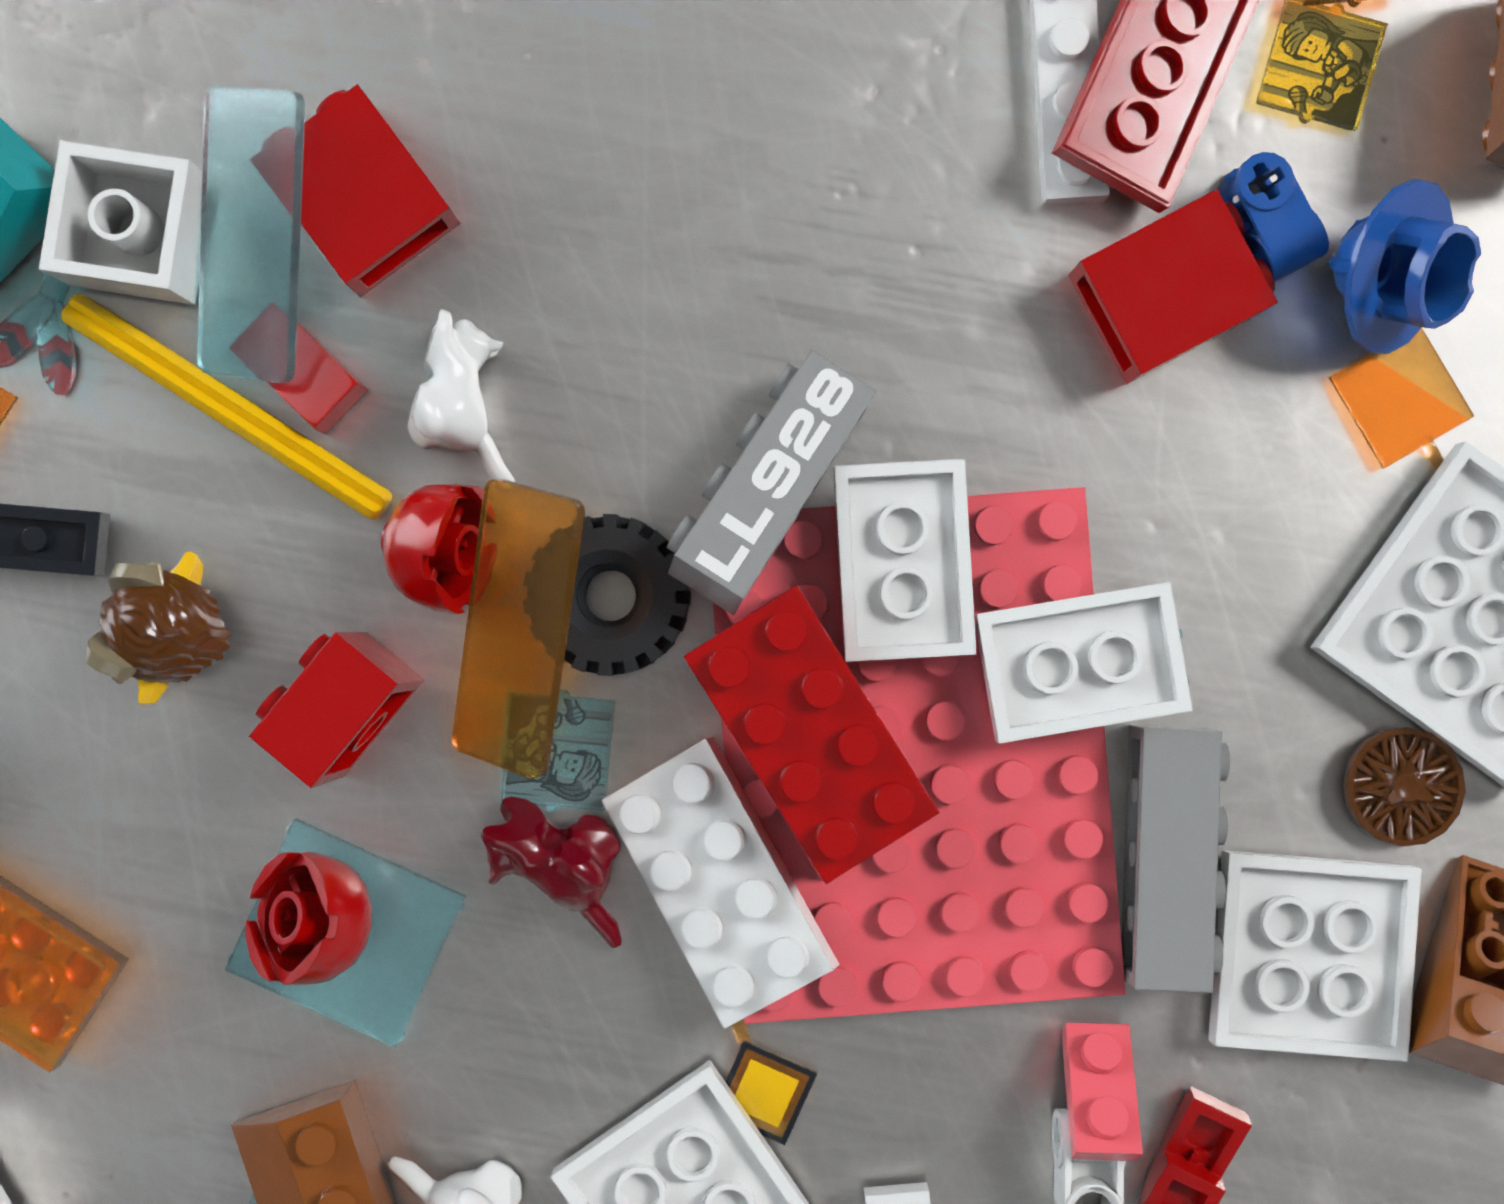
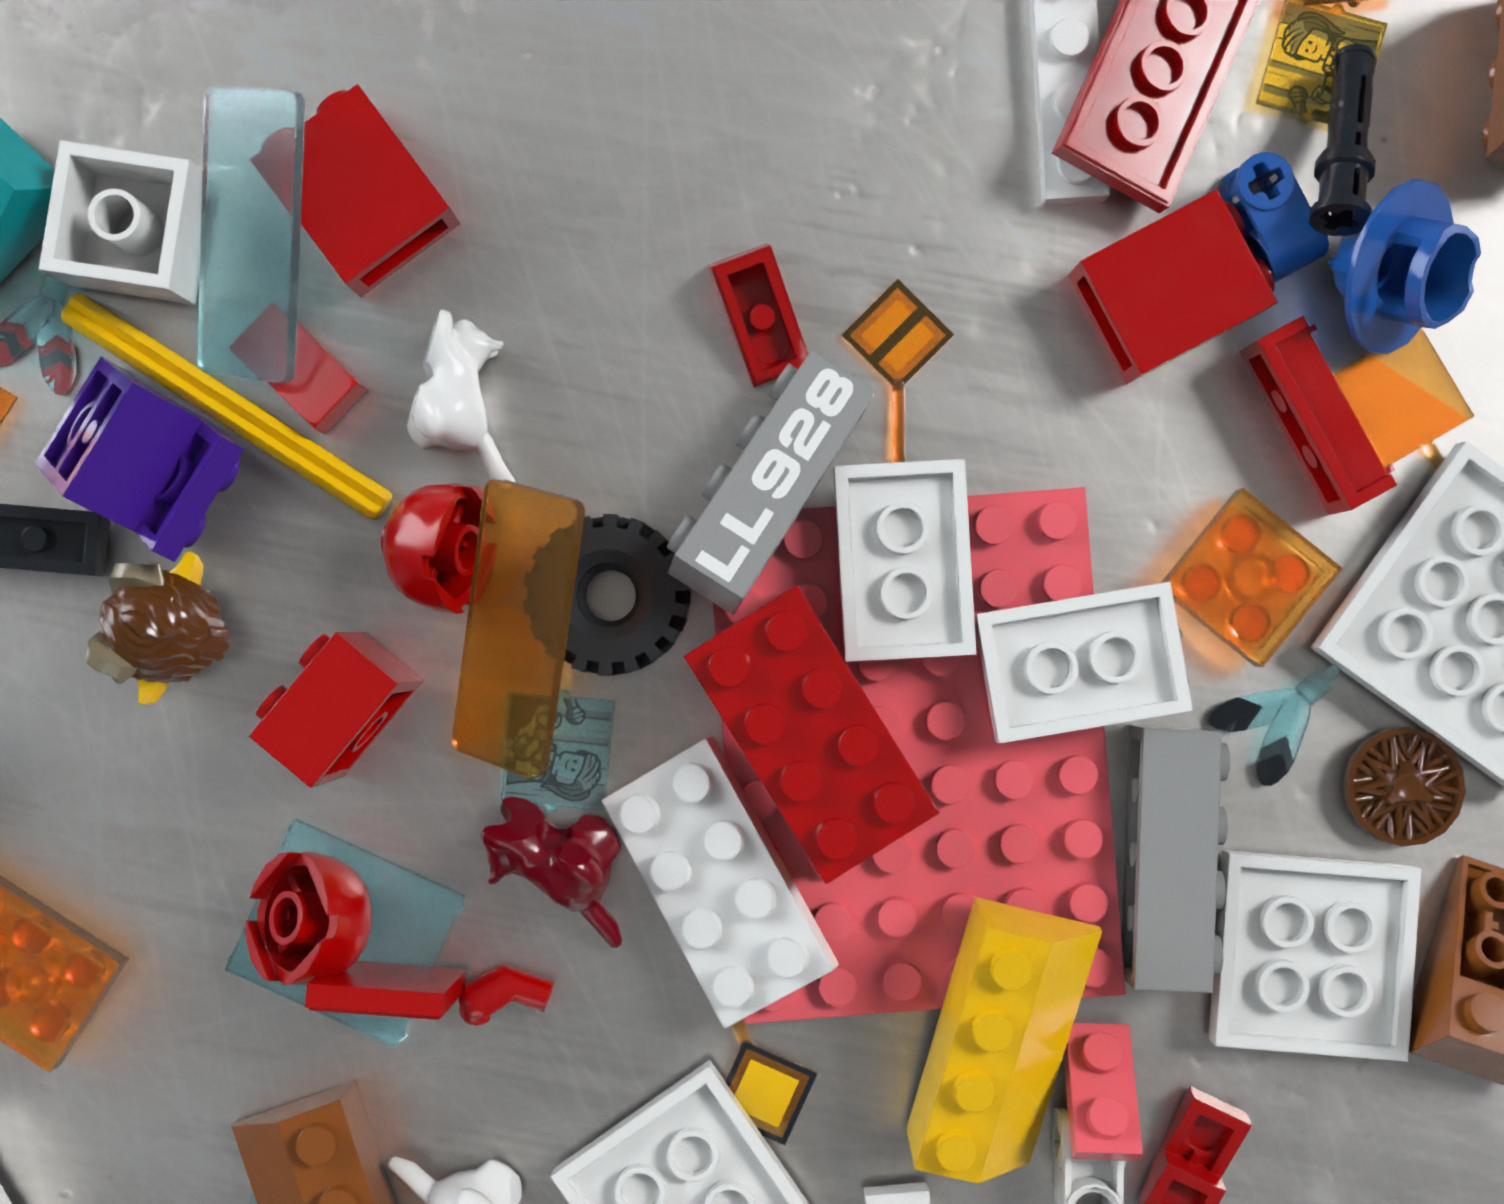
none -> dark purple bracket [35,356,244,562]
none -> red tile [305,961,467,1020]
none -> red arm [458,965,555,1026]
none -> red slope [708,244,808,387]
none -> clear orange piece [842,279,954,463]
none -> yellow slope [906,897,1102,1184]
none -> clear orange plate [1161,488,1343,667]
none -> clear light blue piece [1207,666,1340,786]
none -> red container [1239,316,1397,515]
none -> black pin [1309,44,1377,236]

